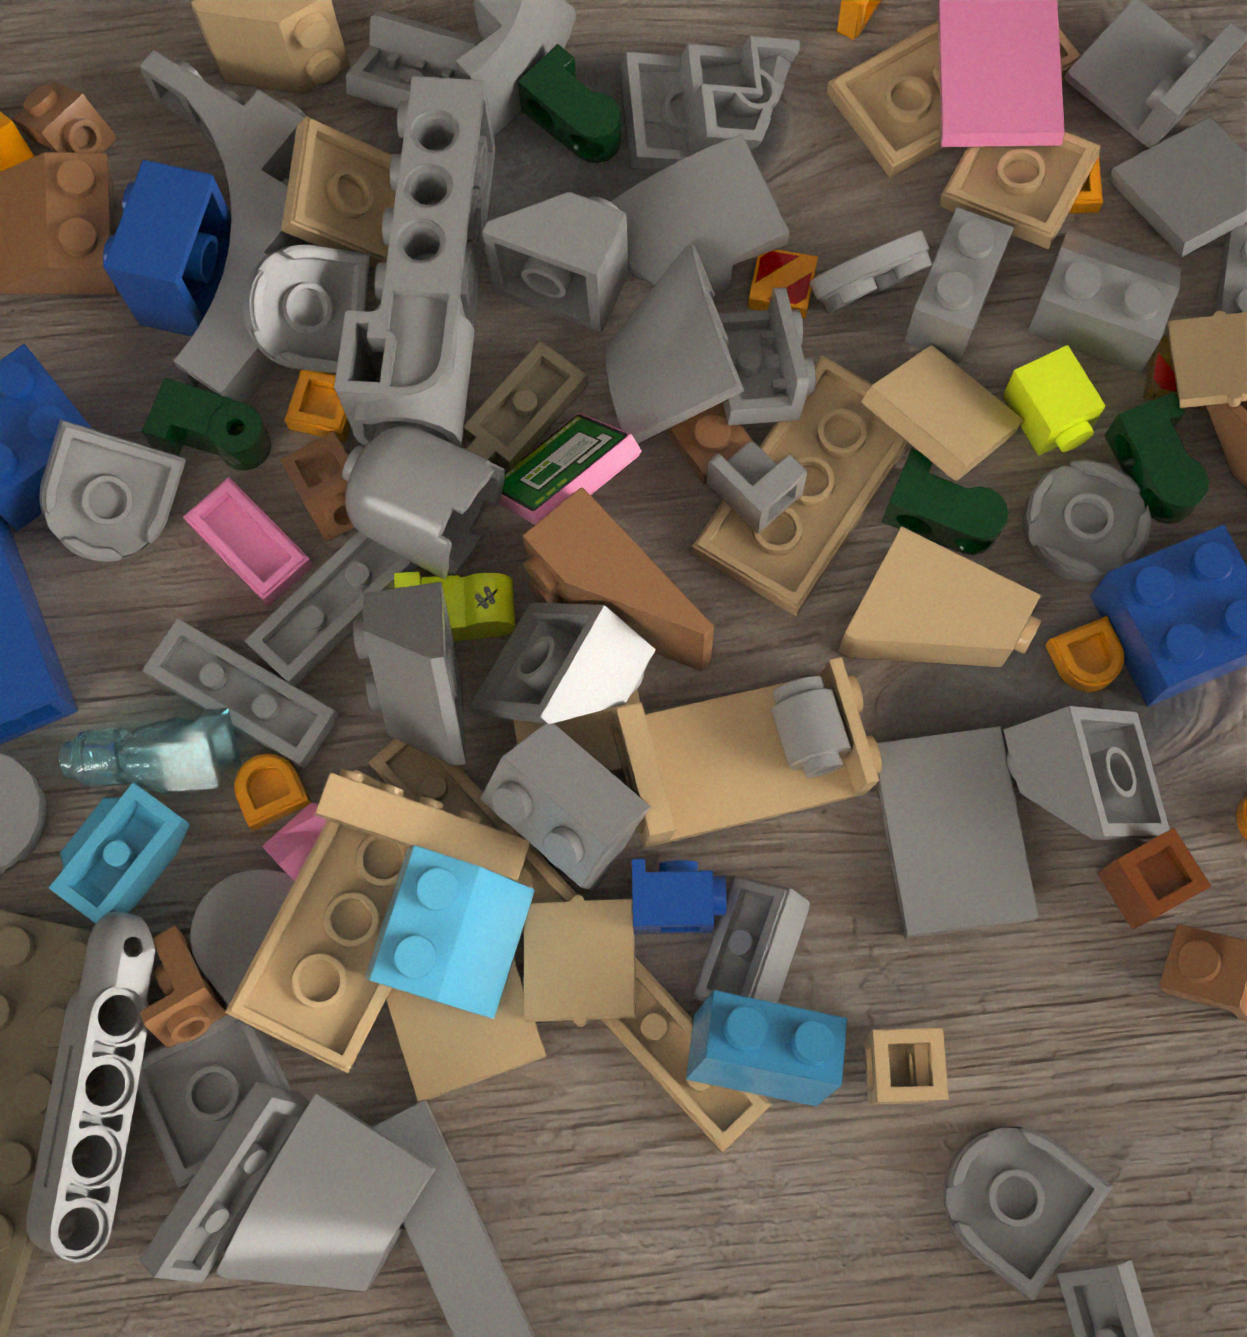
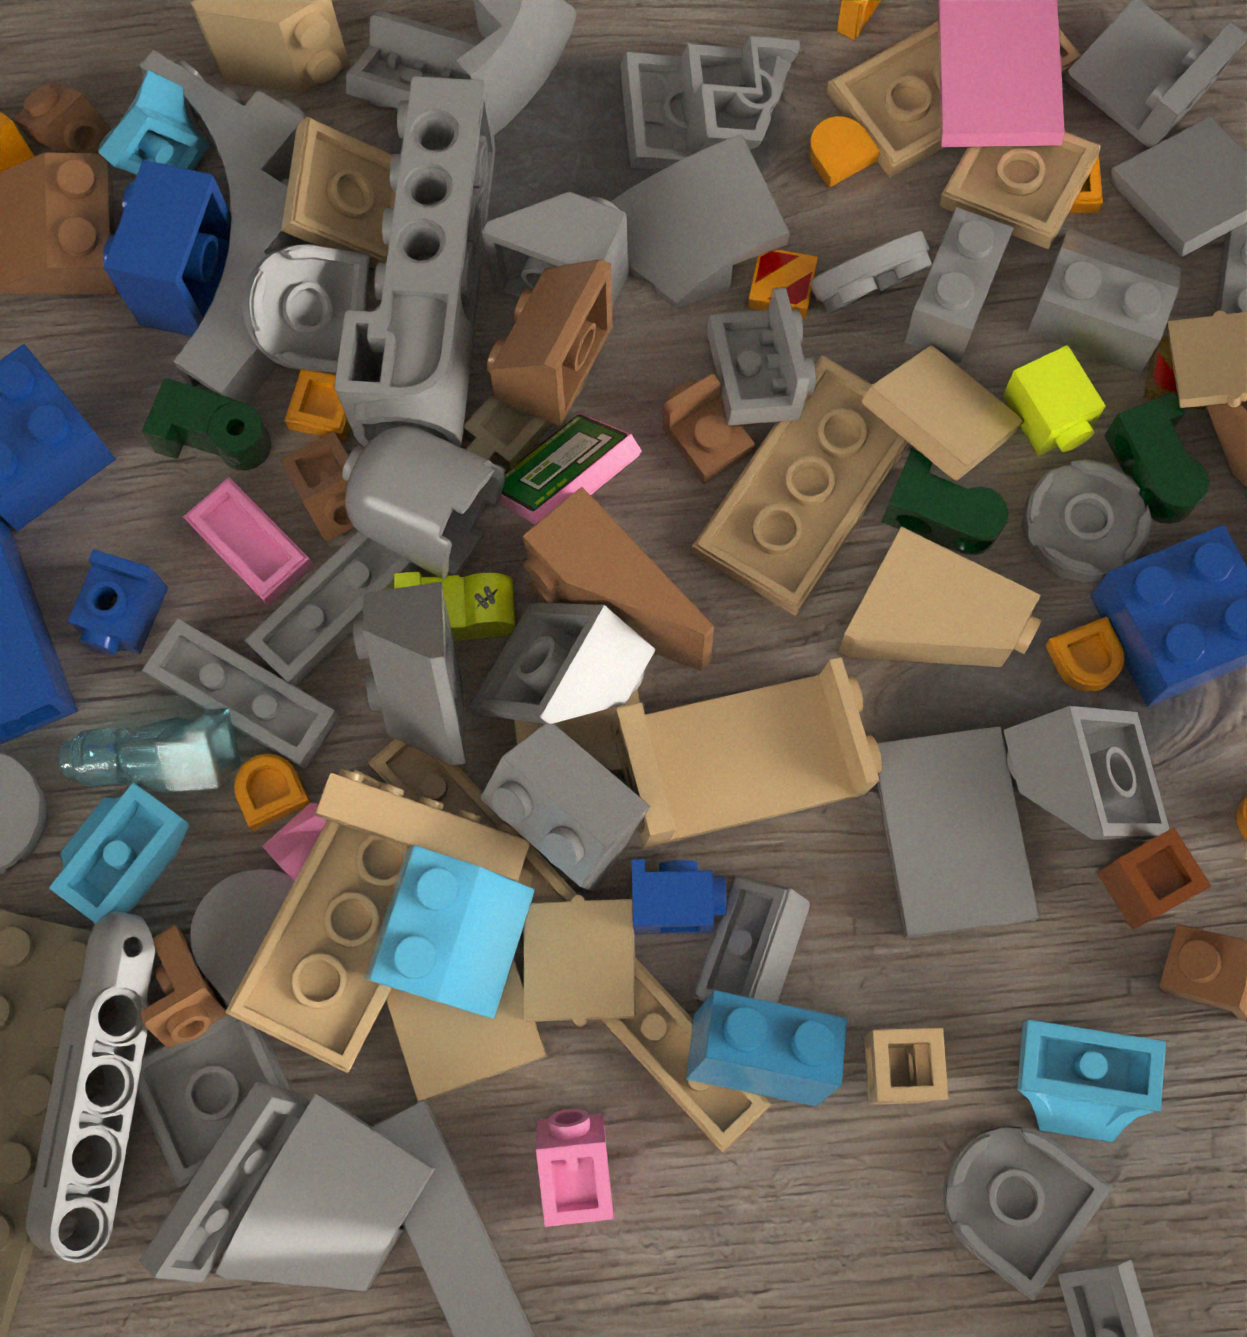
light grey tile [39,419,186,562] -> none
dark green leg [518,44,621,163] -> none
light grey slope [605,243,744,444] -> none
light grey panel [707,442,807,534] -> none
light grey brick [771,676,852,778] -> none
none -> blue brick [67,549,168,656]
none -> medium azure slope [98,70,211,175]
none -> medium nougat slope [487,259,613,426]
none -> bright pink bracket [536,1109,614,1227]
none -> light orange tile [809,116,880,188]
none -> medium azure slope [1017,1020,1166,1142]

